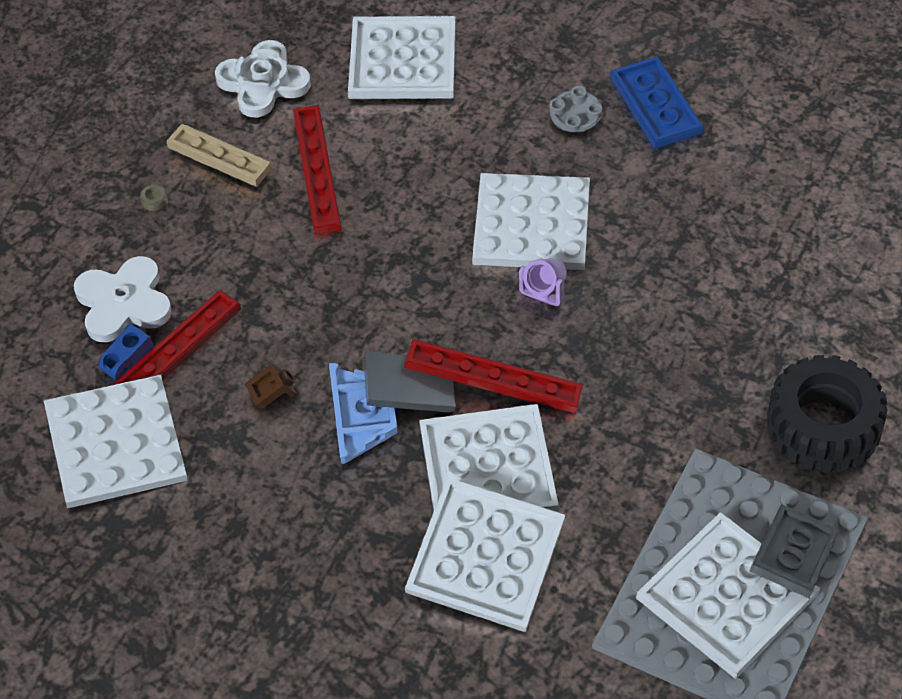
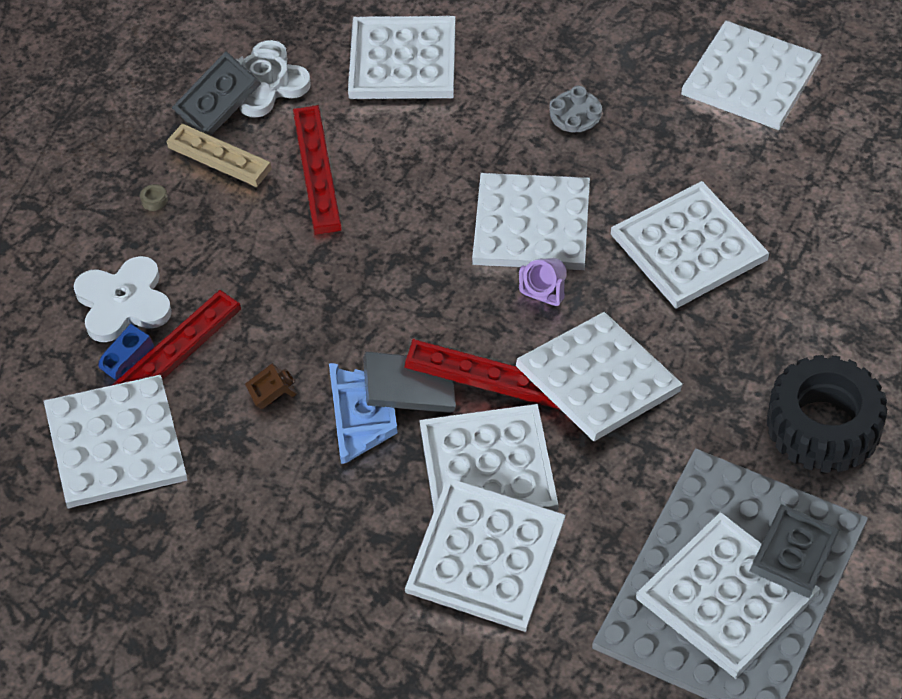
blue tile [610,56,704,149] -> none
none -> dark grey tile [172,51,261,136]
none -> white plate [516,312,683,441]
none -> white plate [611,181,769,309]
none -> white plate [682,21,822,130]

